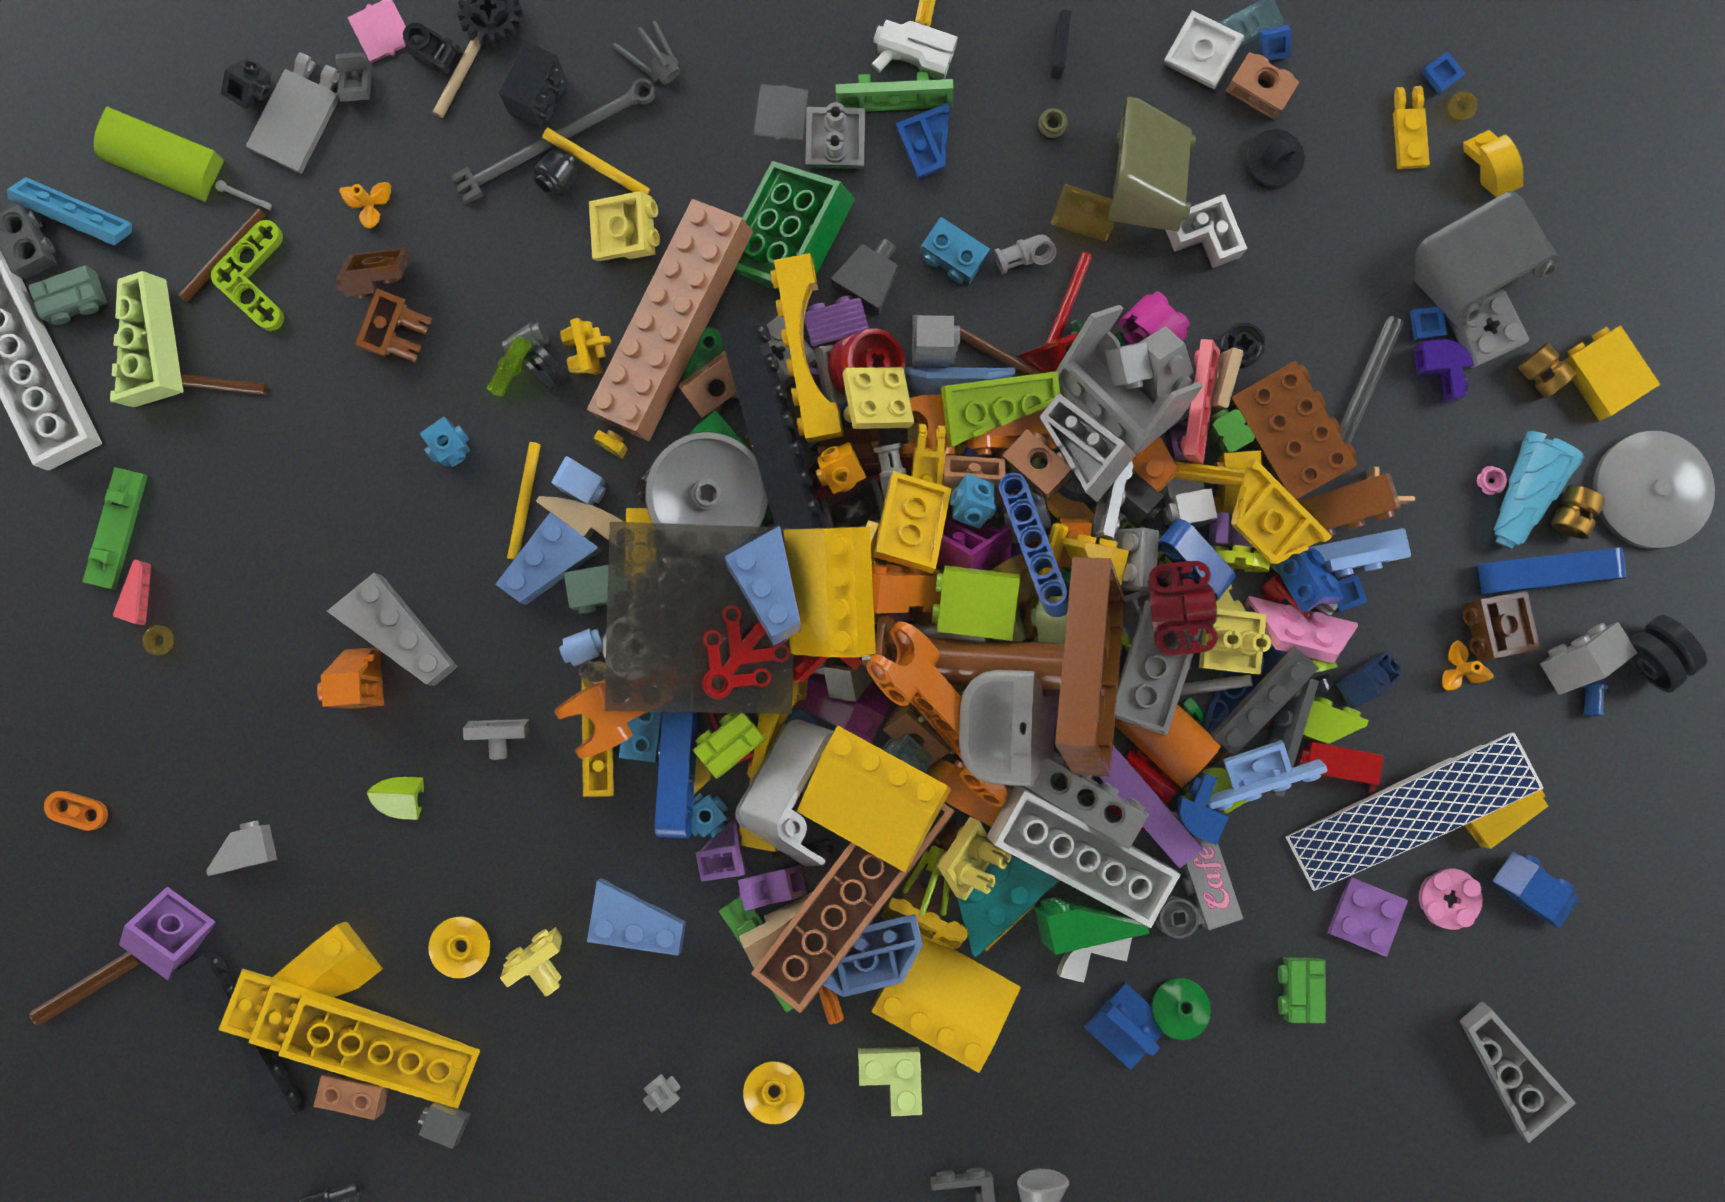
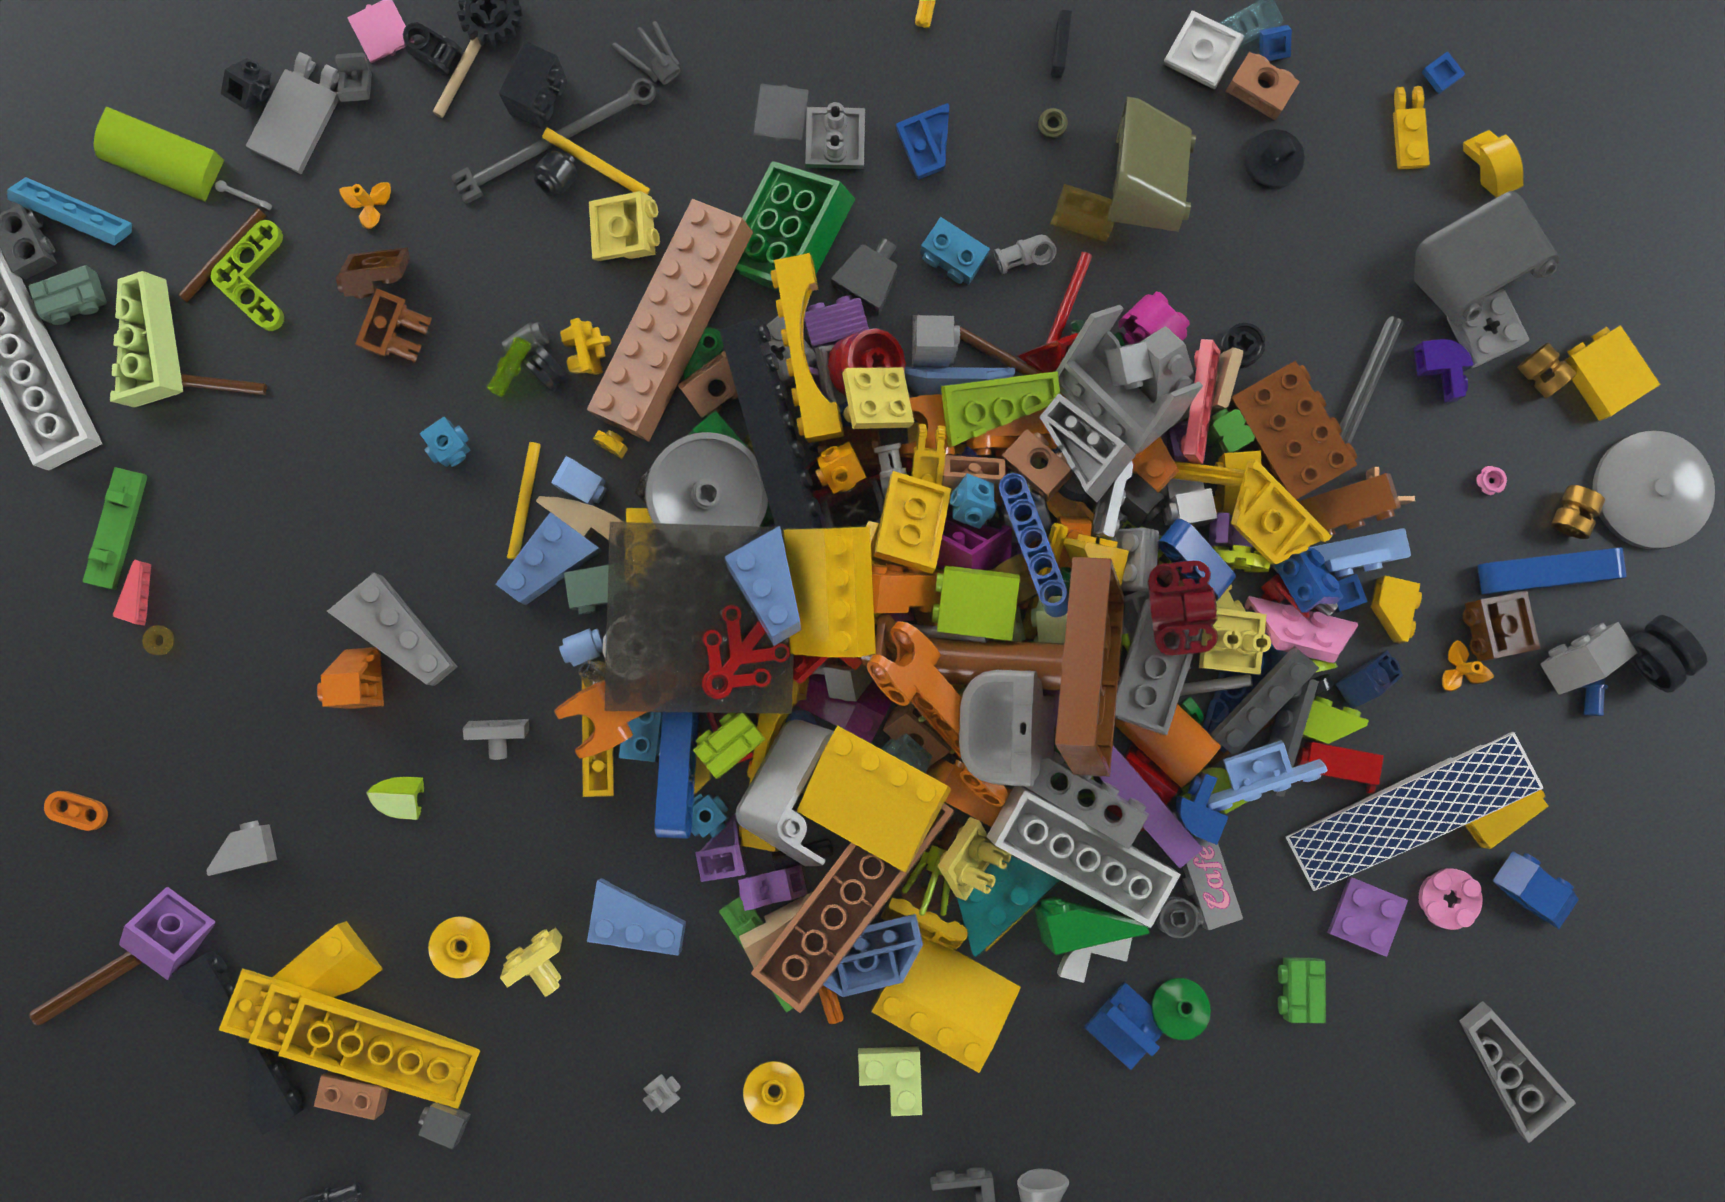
bright green hinge [835,72,954,112] -> none
white piece [871,20,958,80] -> none
white brick [1166,194,1247,268] -> none
blue plate [1410,307,1447,341] -> none
clear yellow plate [1447,91,1478,121] -> none
medium azure cone [1493,431,1585,550] -> none
none -> yellow slope [1371,575,1422,644]

